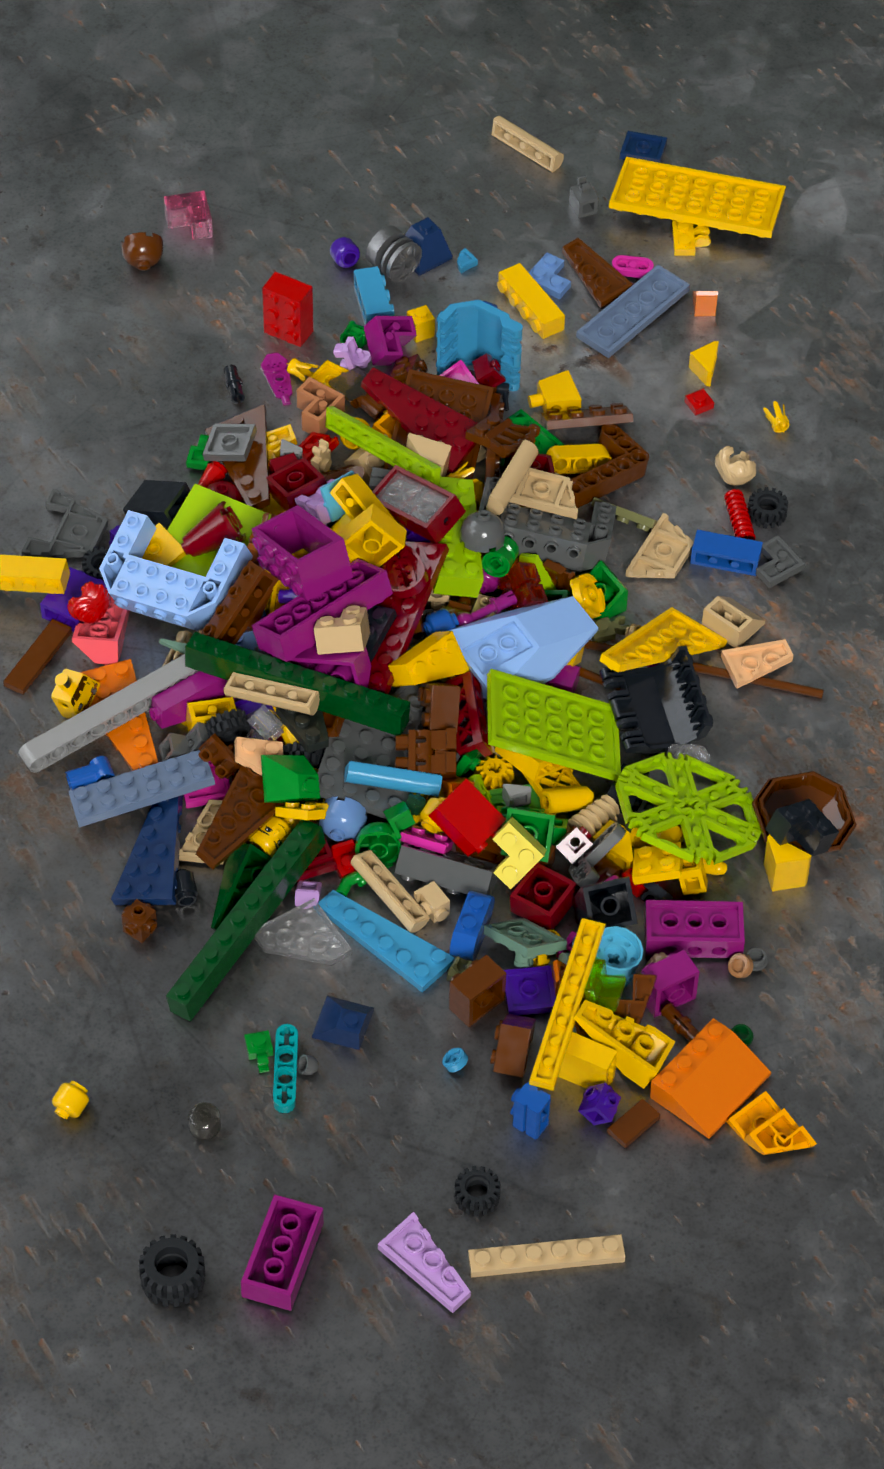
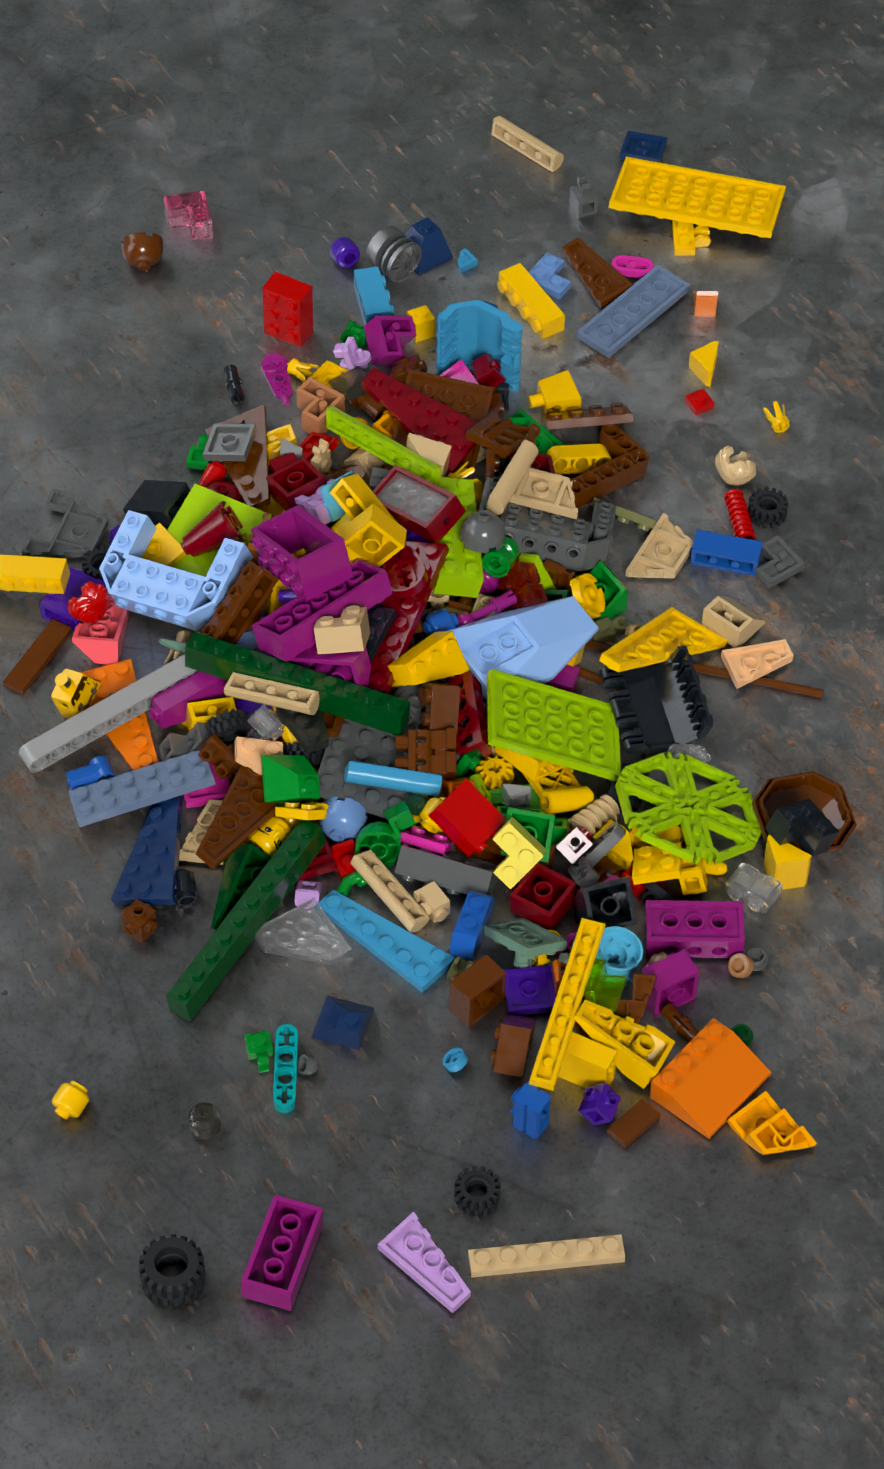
none -> clear brick [726,863,783,914]

